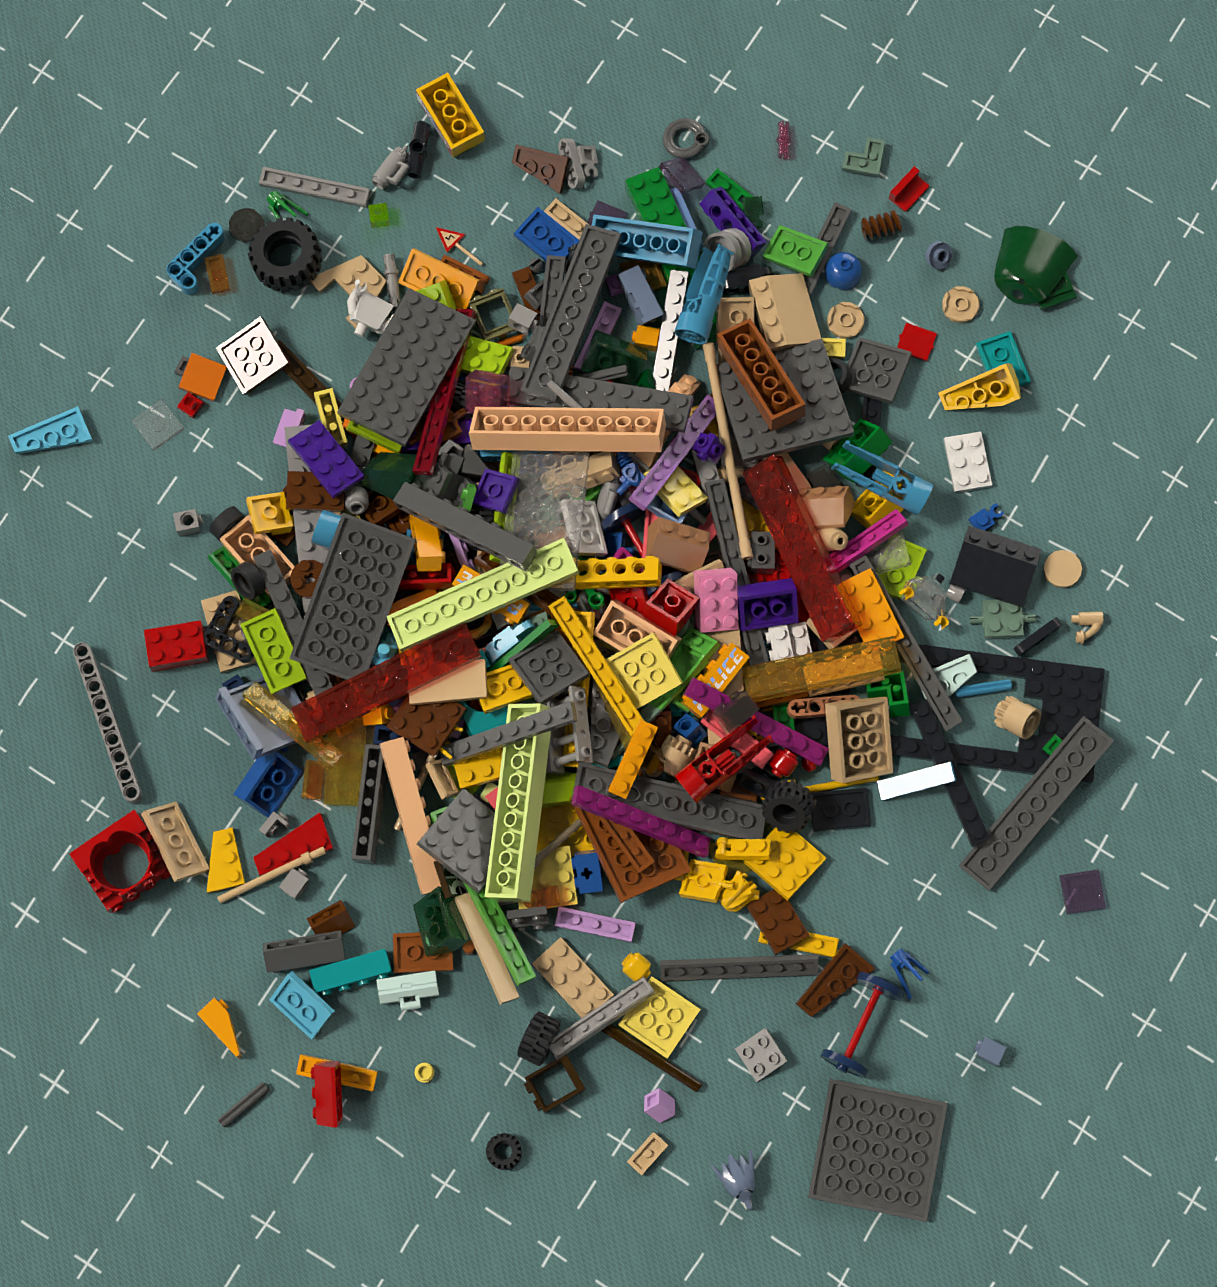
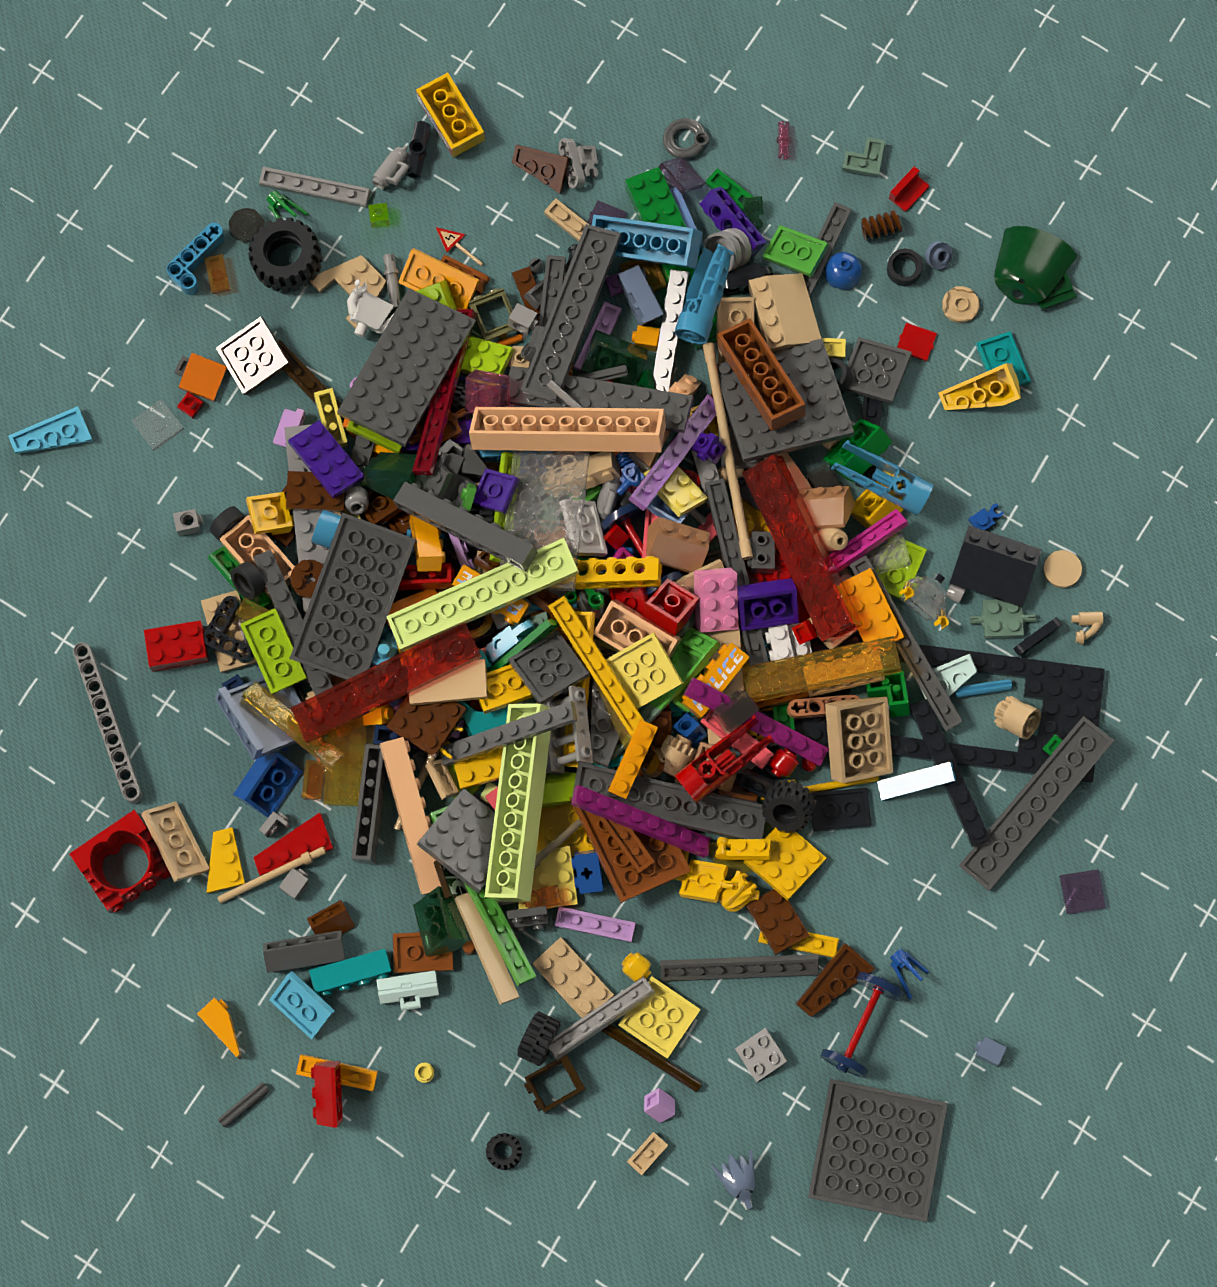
blue plate [514,207,579,261] -> none
tan tile [827,302,864,339] -> none
white plate [943,432,992,493] -> none
none -> red tile [603,523,630,550]
none -> red tile [792,619,818,645]
none -> black tyre [886,248,923,286]

